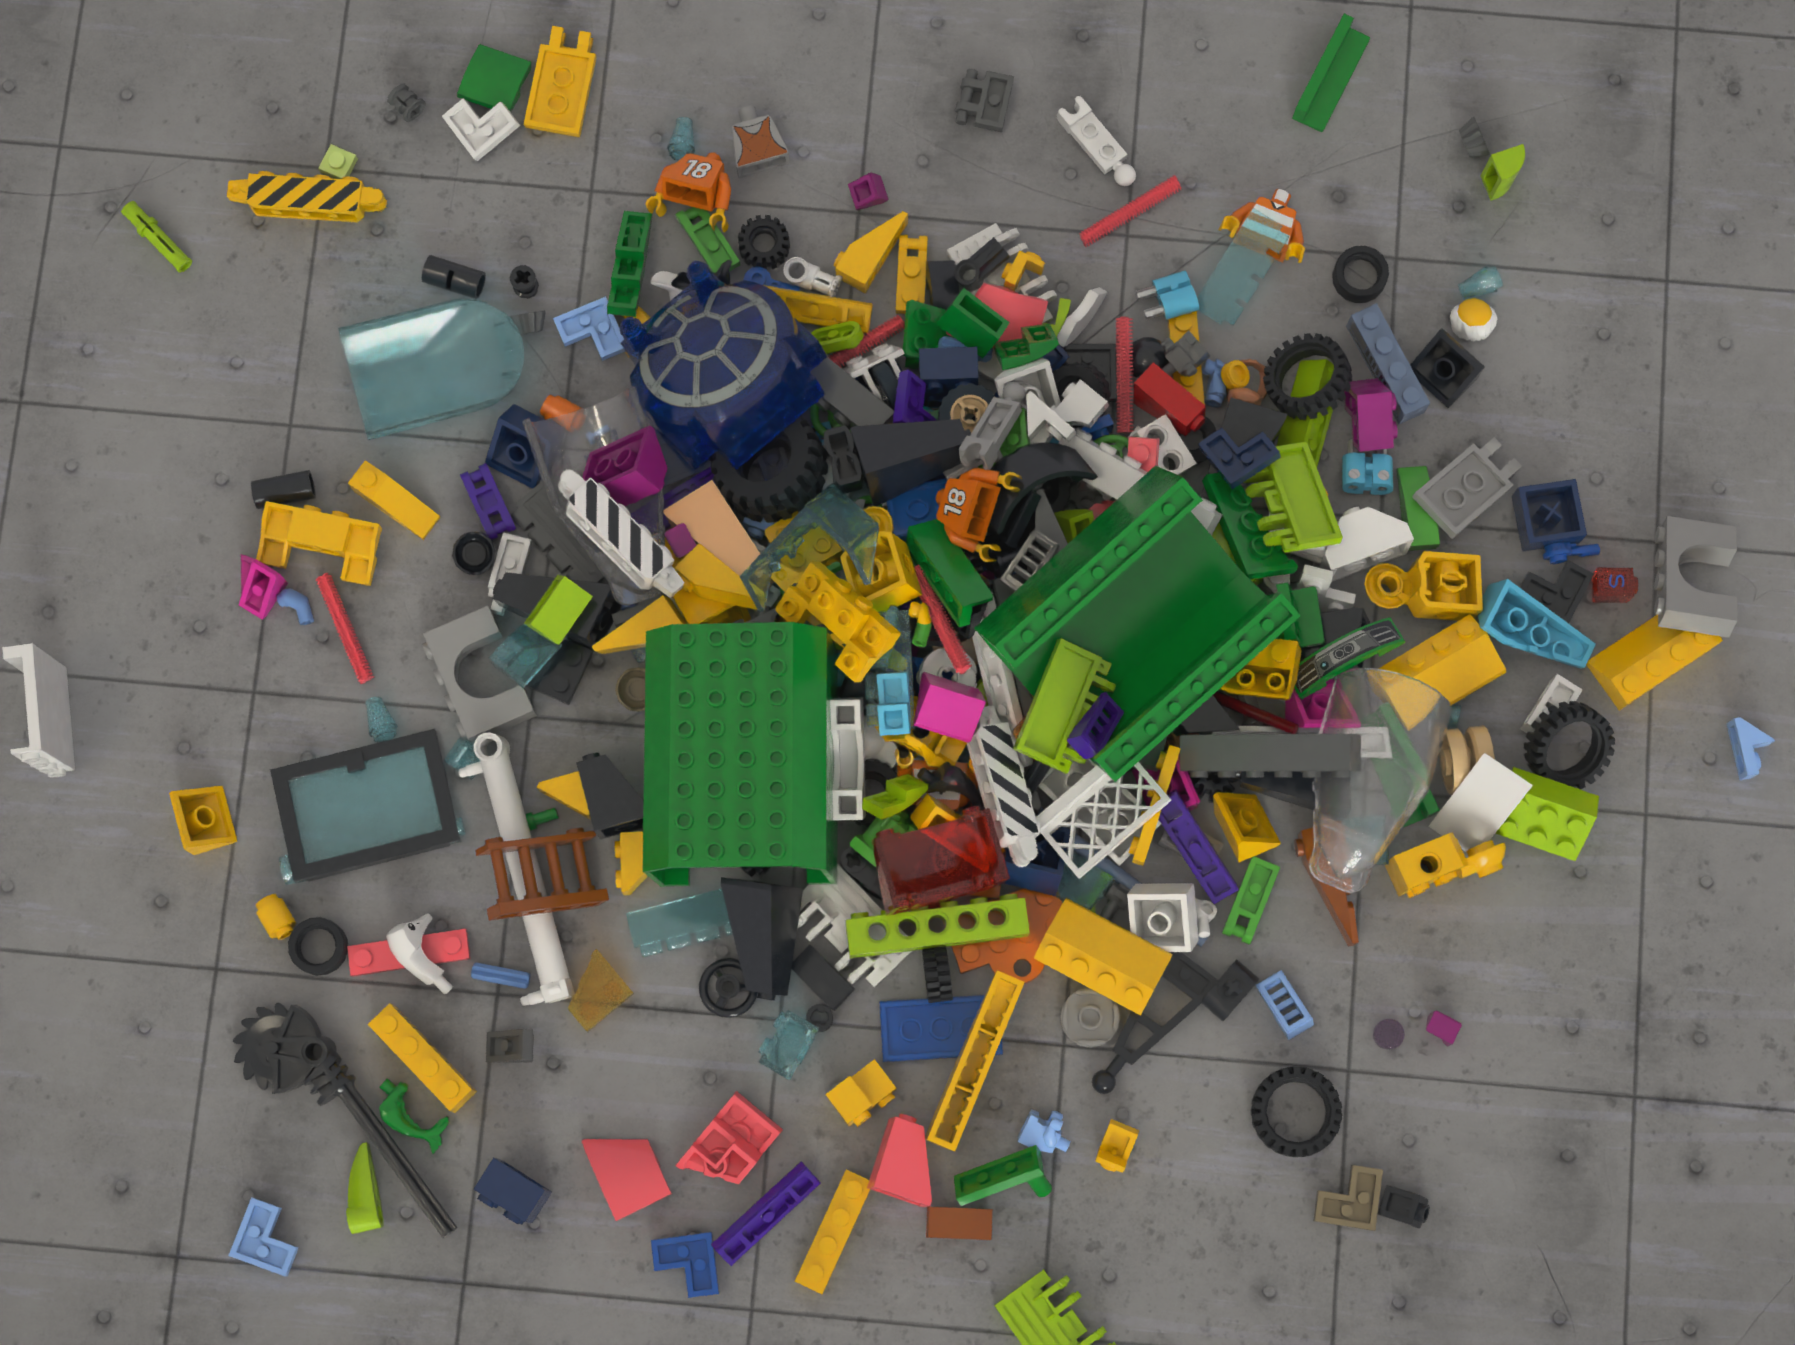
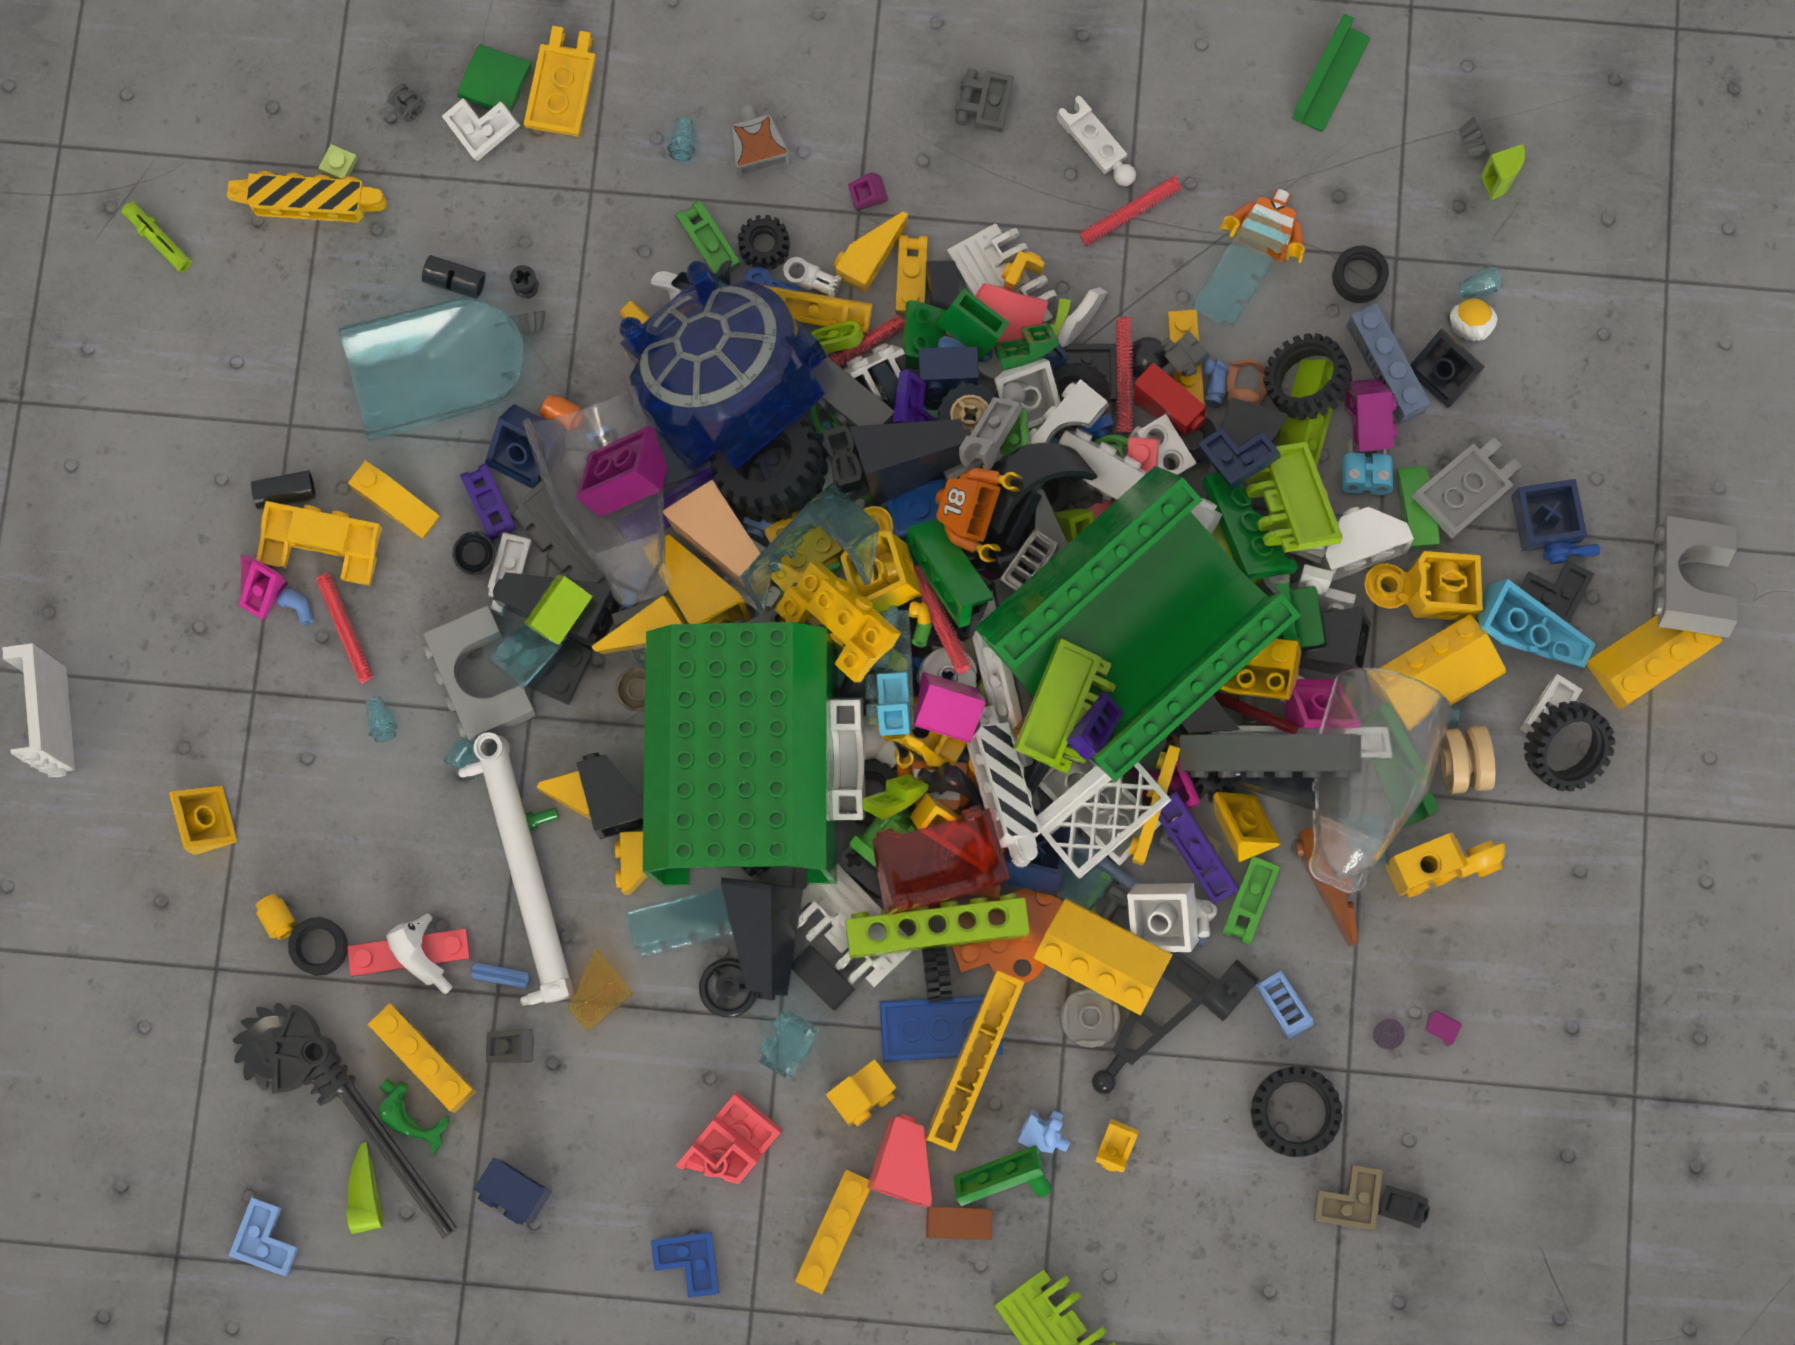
door [270,729,466,885] -> none
dark orange fence [475,827,609,921] -> none
light blue plate [553,296,628,361] -> none
white hinge [558,469,685,598] -> none
coral slope [582,1139,672,1221] -> none
green slope [607,211,652,317] -> none
orange torso [646,152,731,233] -> none
magenta slope [664,523,697,559] -> none
yellow slope [674,543,766,611] -> none
dark purple plate [711,1161,821,1266] -> none
black bush [806,1004,833,1032] -> none
black piece [954,237,1010,291] -> none
white slope [1026,391,1077,442] -> none
medium azure piece [1136,271,1199,320] -> none
yellow tile [1221,360,1250,390] -> none
slope [1294,617,1405,700] -> none
white sticker [1428,753,1533,852] -> none
lime brick [1495,767,1599,861] -> none
clear red brick [1592,567,1638,603] -> none
light blue slope [1726,717,1775,780] -> none

